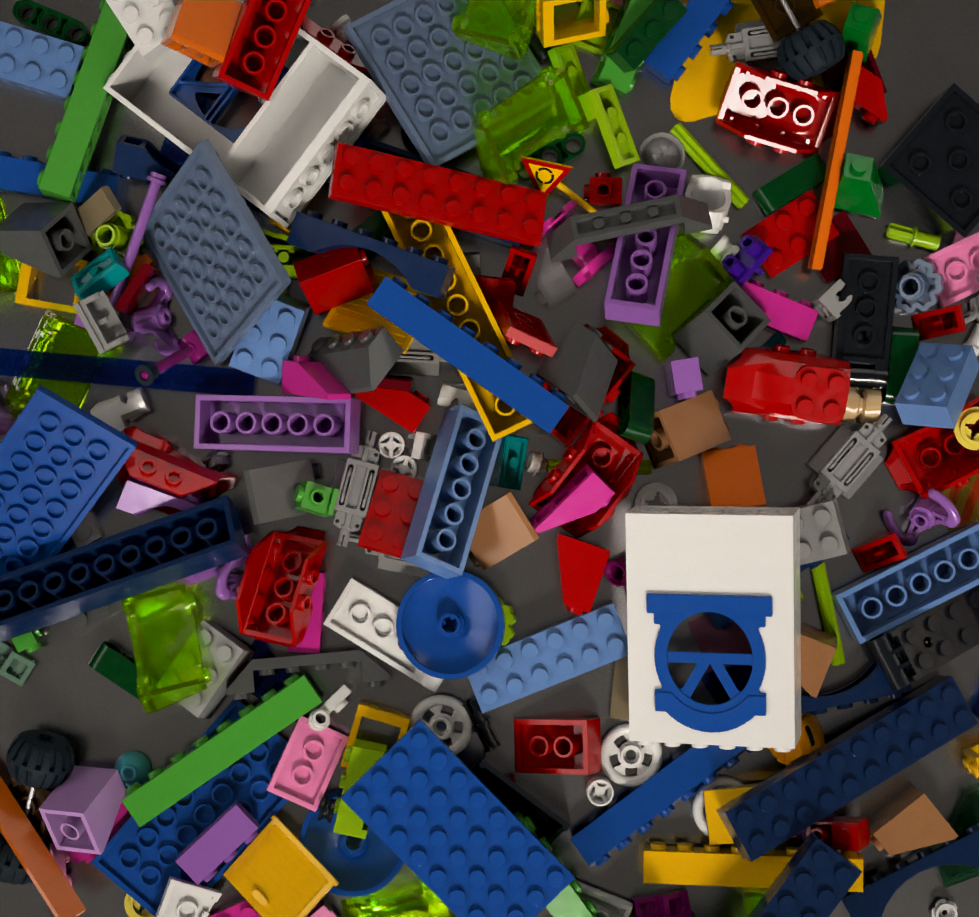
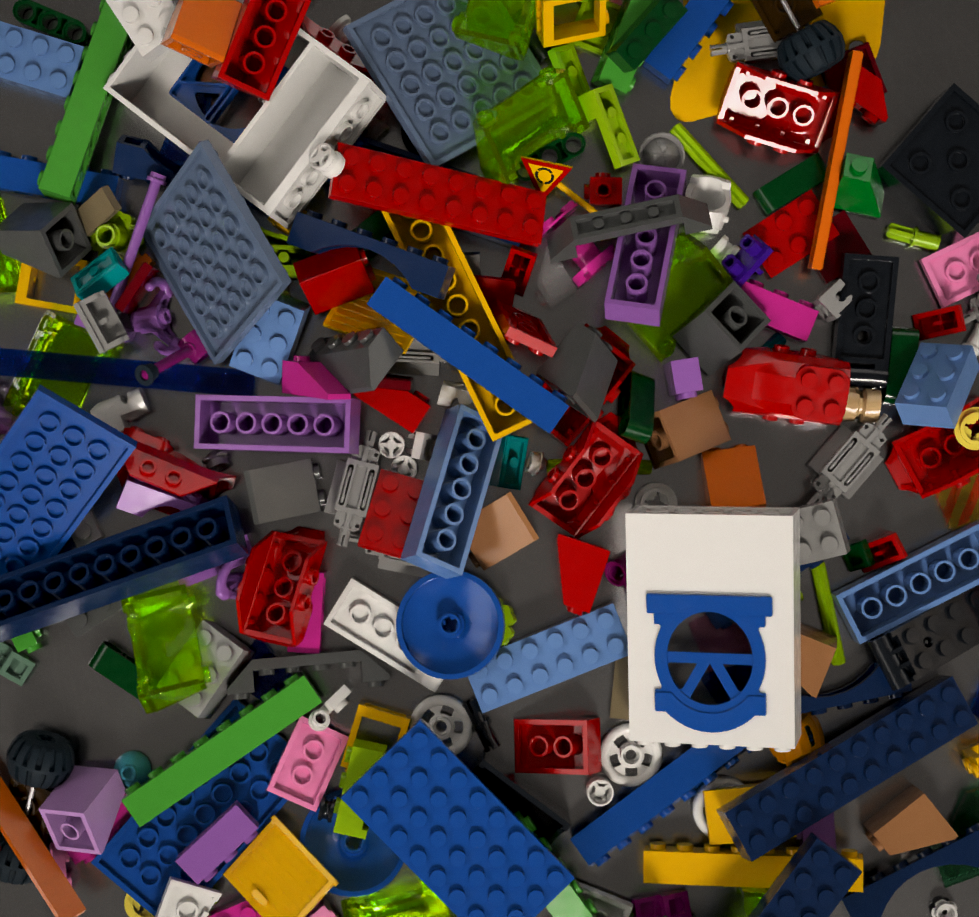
bright green brick [293,481,339,517] -> none
dark pink slope [529,464,615,533] -> none
red slope [806,816,870,851] -> none
green slope [843,2,882,65] -> none
medium lavender piece [883,489,961,546] -> none
sand blue plant [895,258,944,313] -> none
none -> white wheel [309,143,345,179]
none -> dark green tile [843,539,876,572]

